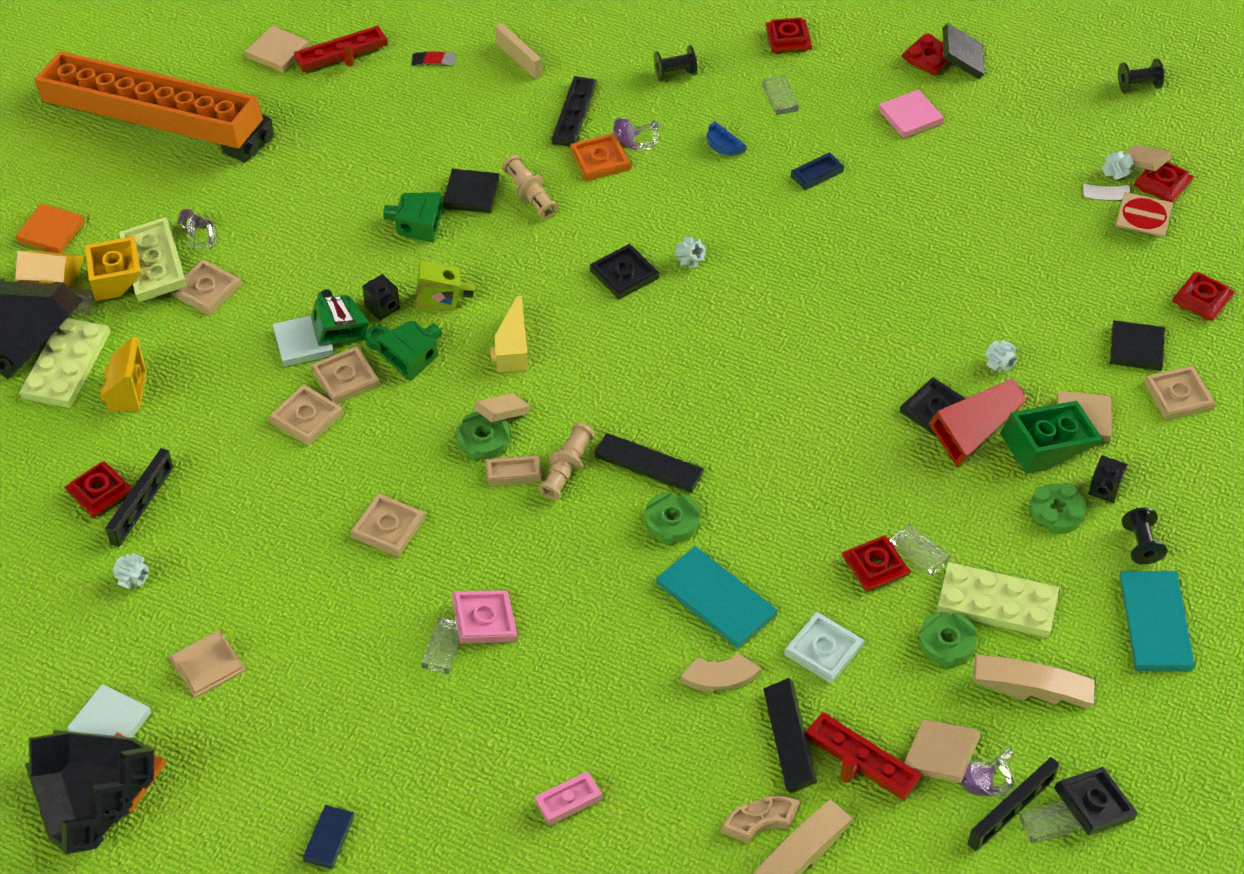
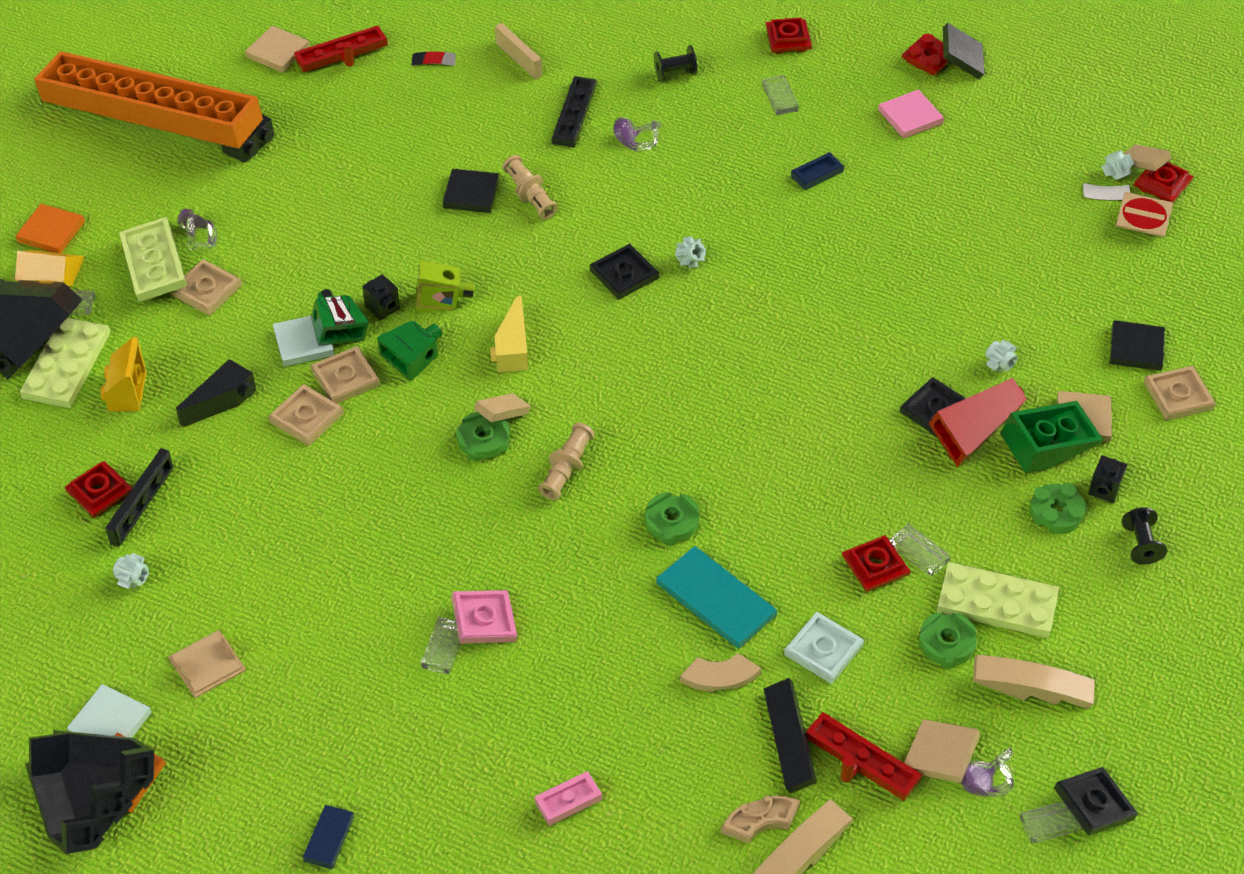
yellow slope [85,236,141,301] -> none
tan tile [350,493,426,558] -> none
green tile [364,325,389,350] -> none
green torso [383,192,443,243] -> none
tan tile [486,455,541,486] -> none
orange tile [570,133,631,181] -> none
black tile [595,433,703,493] -> none
blue plate [707,121,746,155] -> none
black tile [967,757,1059,852] -> none
black piece [1118,58,1164,93] -> none
teal tile [1119,571,1195,671] -> none
red piece [1172,272,1235,322] -> none
none -> black slope [176,359,256,427]

